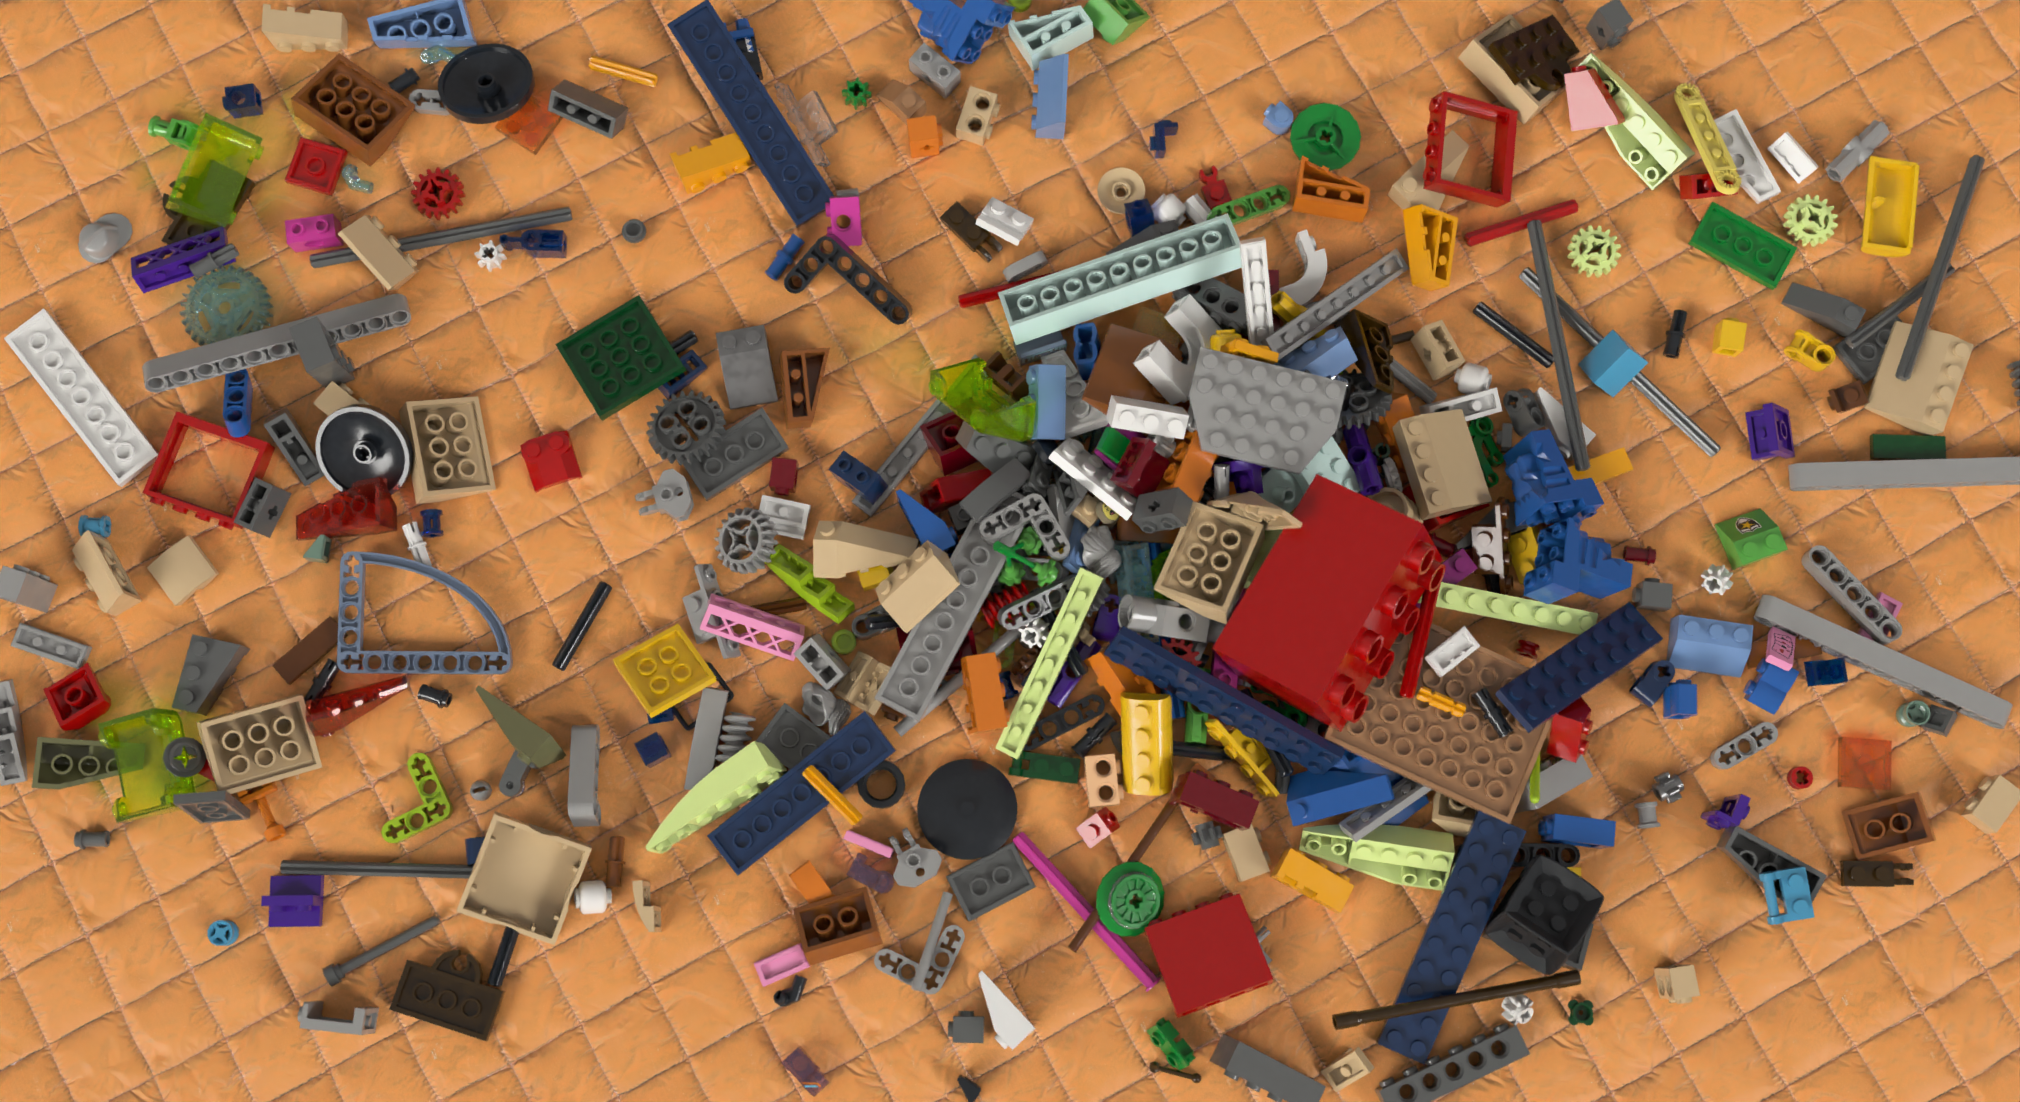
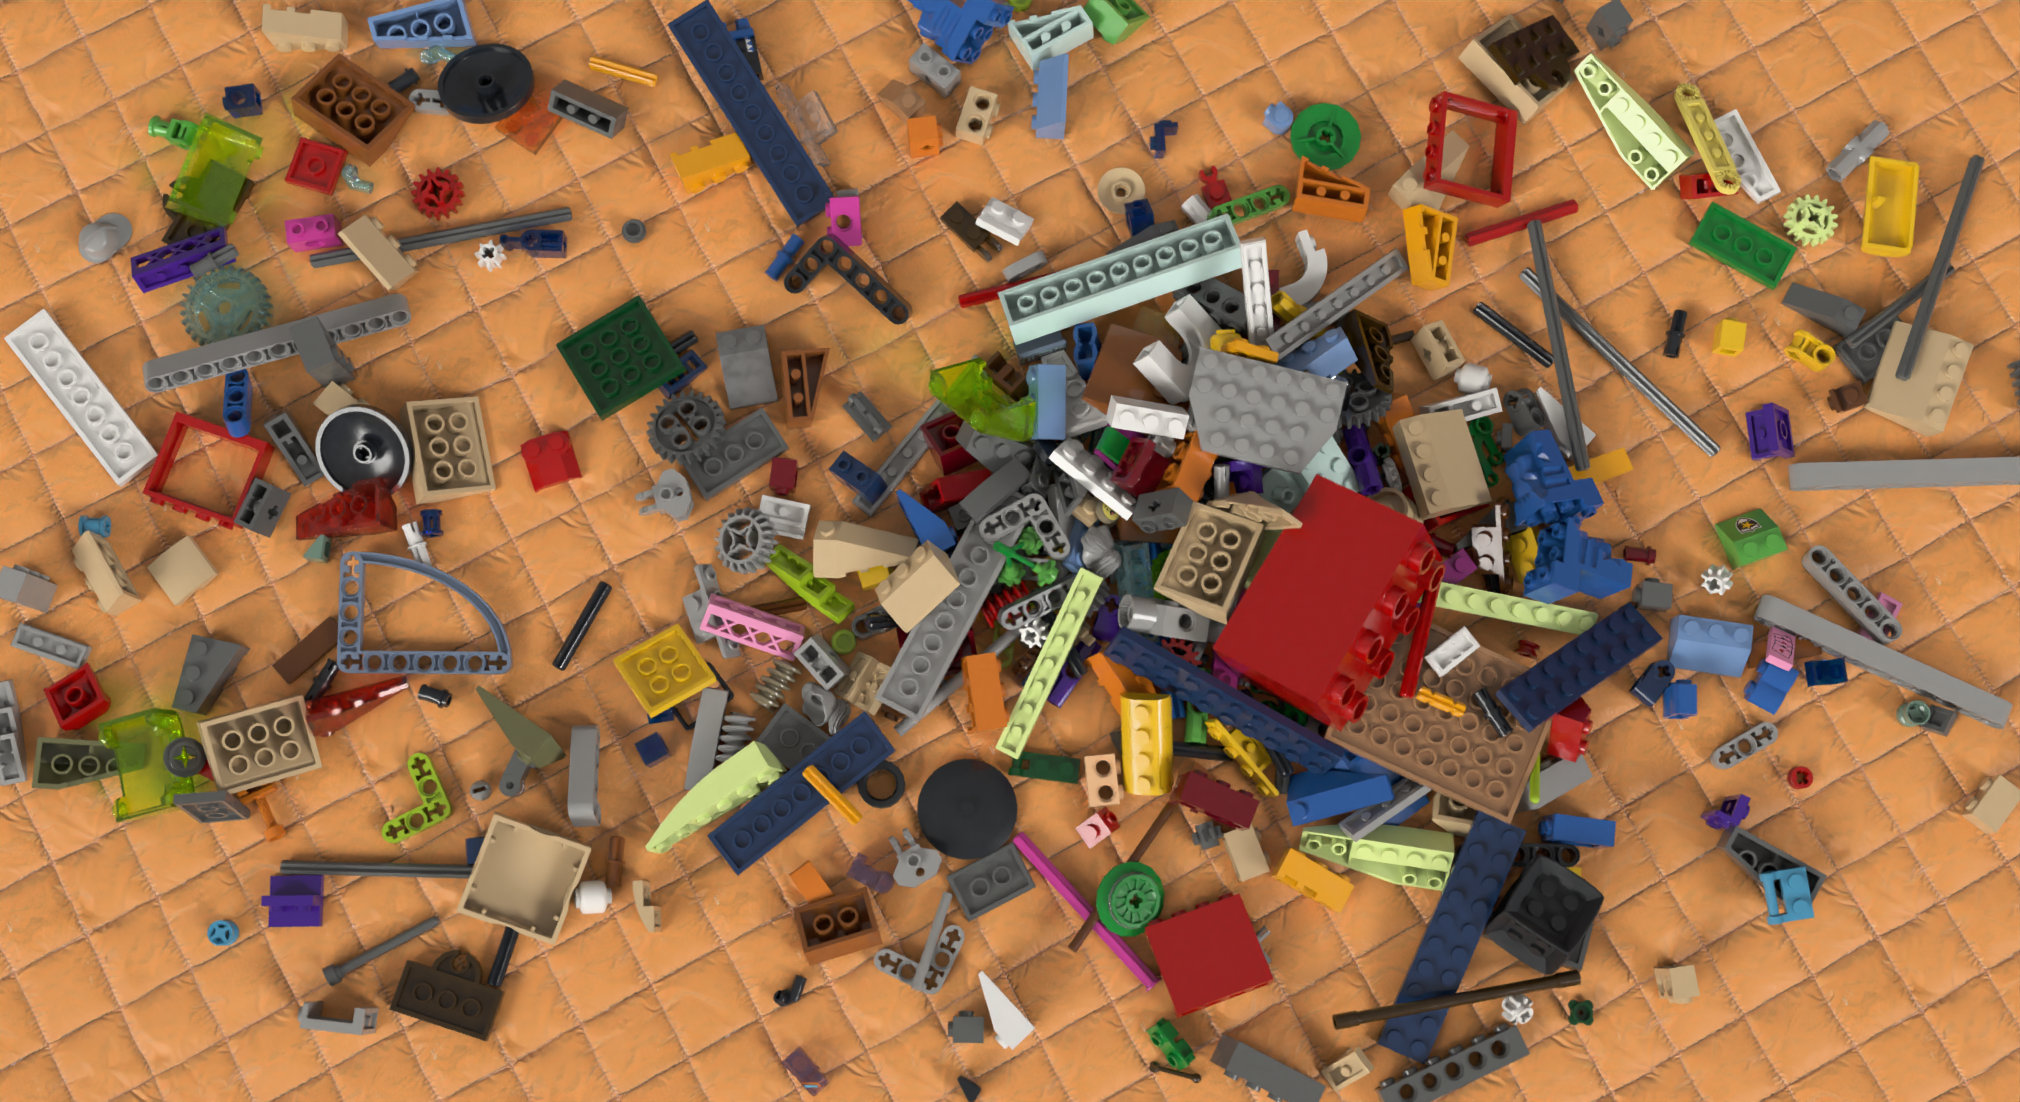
dark grey pin [74,829,110,849] -> none
bright pink tile [754,943,811,987] -> none
green gear [842,78,872,110] -> none
bright pink tile [843,830,894,859] -> none
bush [999,671,1019,701] -> none
black beam [1023,694,1105,752] -> none
black pin [1071,712,1118,759] -> none
white head [1151,193,1186,226] -> none
light grey axle [1390,358,1437,404] -> none
slope [1564,65,1625,131] -> none
yellowish green gear [1567,225,1621,278] -> none
dark azure slope [1578,329,1649,397] -> none
light grey bush [1634,801,1661,829] -> none
flat silver gear [1652,771,1684,804] -> none
white plate [1767,131,1819,184] -> none
clear orange plate [1838,737,1892,791] -> none
dark brown hinge [1840,861,1914,887] -> none
dark orange slope [1842,792,1936,860] -> none
dark green tile [1870,434,1946,460] -> none
none -> dark tan piece [749,658,802,713]
none -> dark grey hinge [842,391,892,442]

